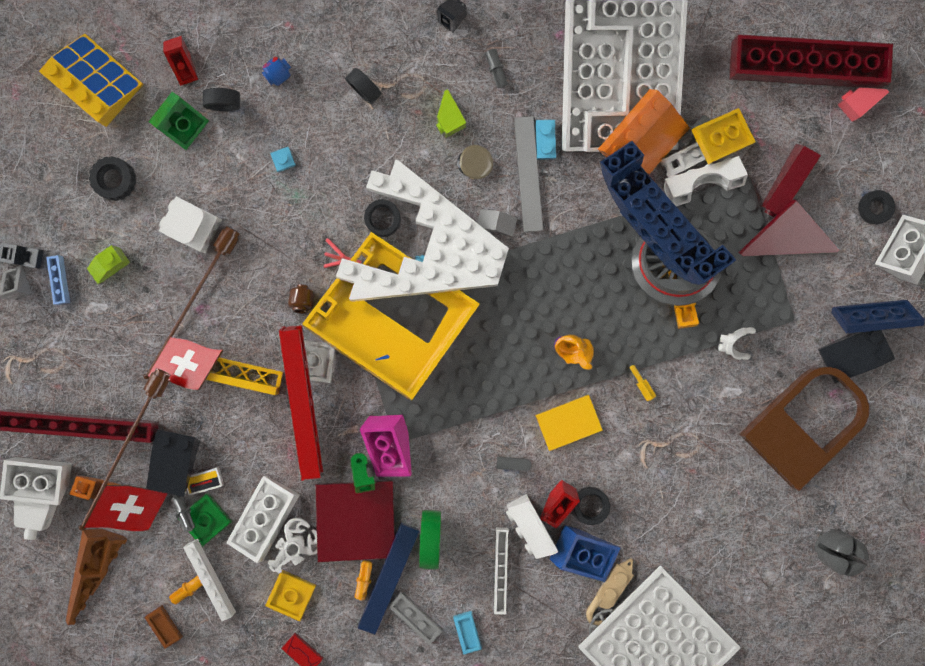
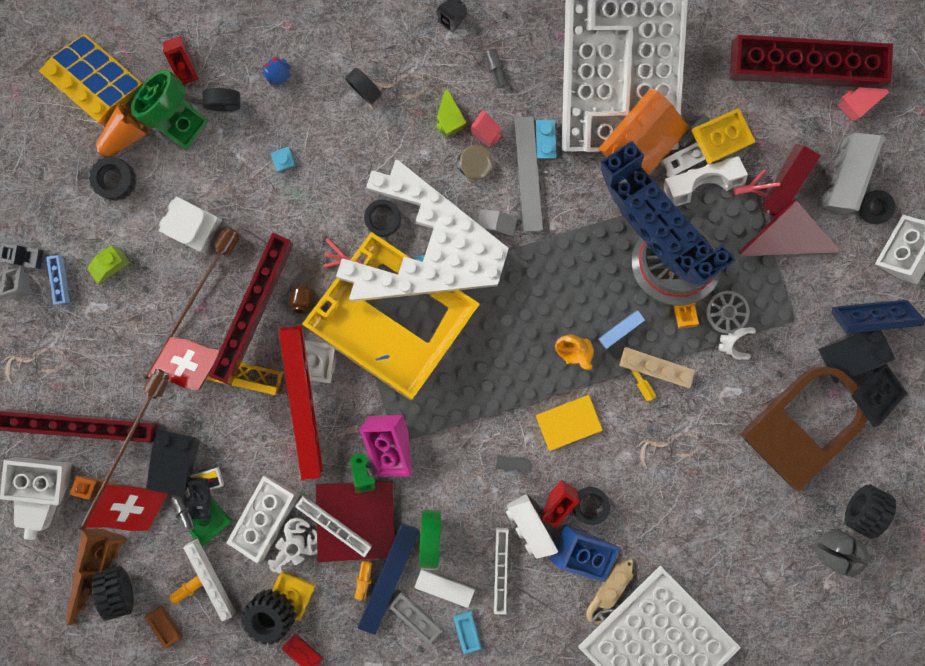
none -> black tyre [92,566,134,621]
none -> orange cone [96,104,150,157]
none -> green piece [131,70,185,128]
none -> black slope [187,478,211,520]
none -> dark red brick [208,232,293,386]
none -> black tyre [241,589,296,645]
none -> white piece [295,495,371,557]
none -> white tile [414,569,475,608]
none -> coral slope [471,110,502,147]
none -> light blue piece [598,311,645,349]
none -> tan plate [619,348,696,389]
none -> light grey wheel [706,291,750,334]
none -> coral plant [734,169,781,197]
none -> light grey slope [821,133,885,216]
none -> black tyre [844,484,896,539]
none -> black tile [851,364,907,427]

